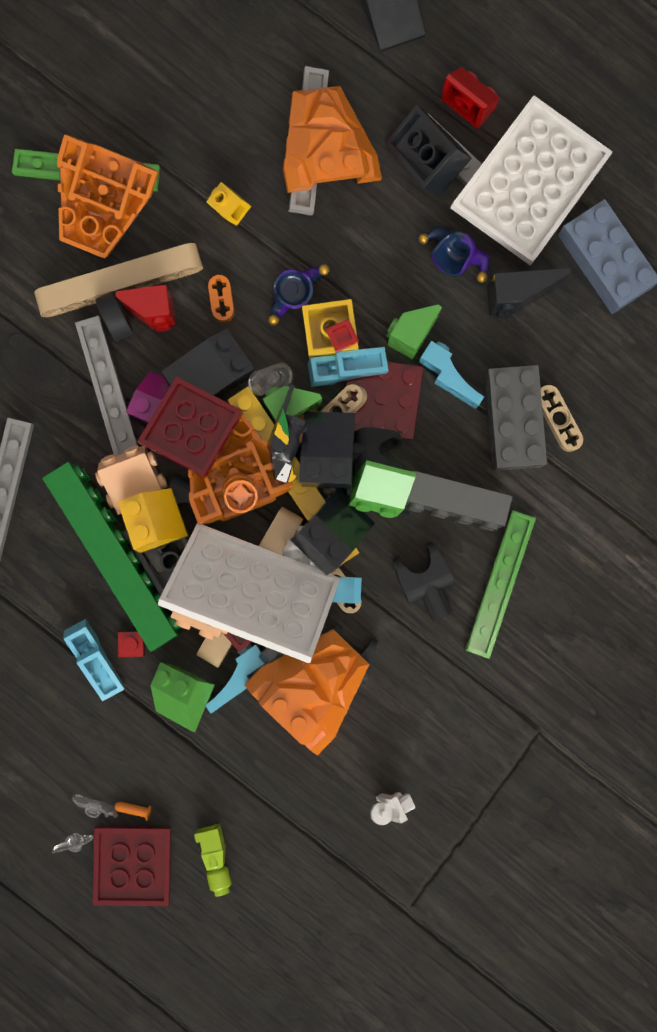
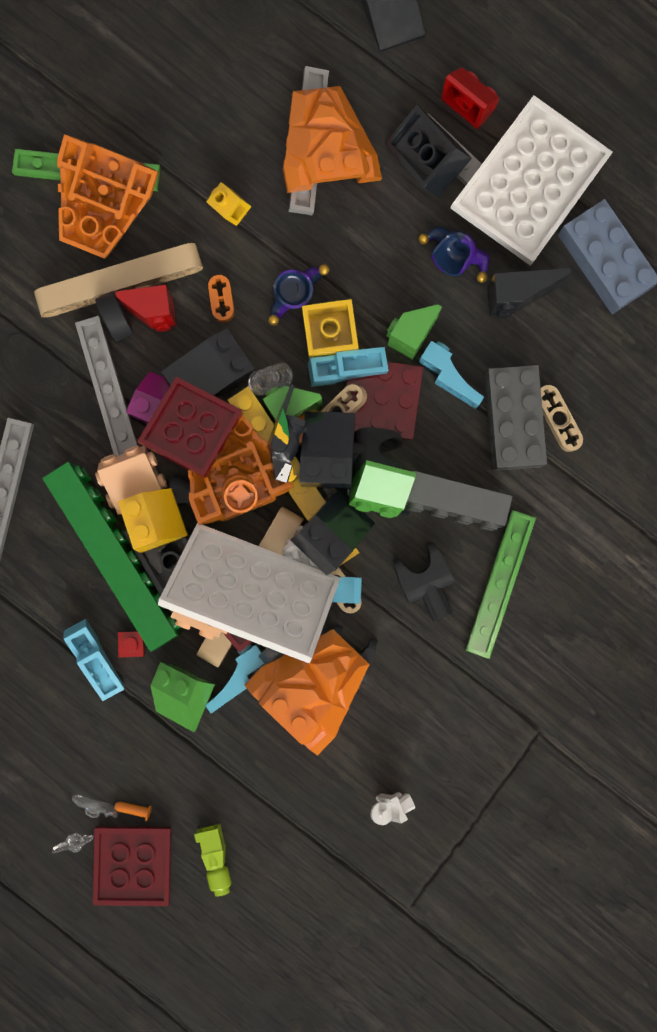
red tile [325,318,359,353] -> none

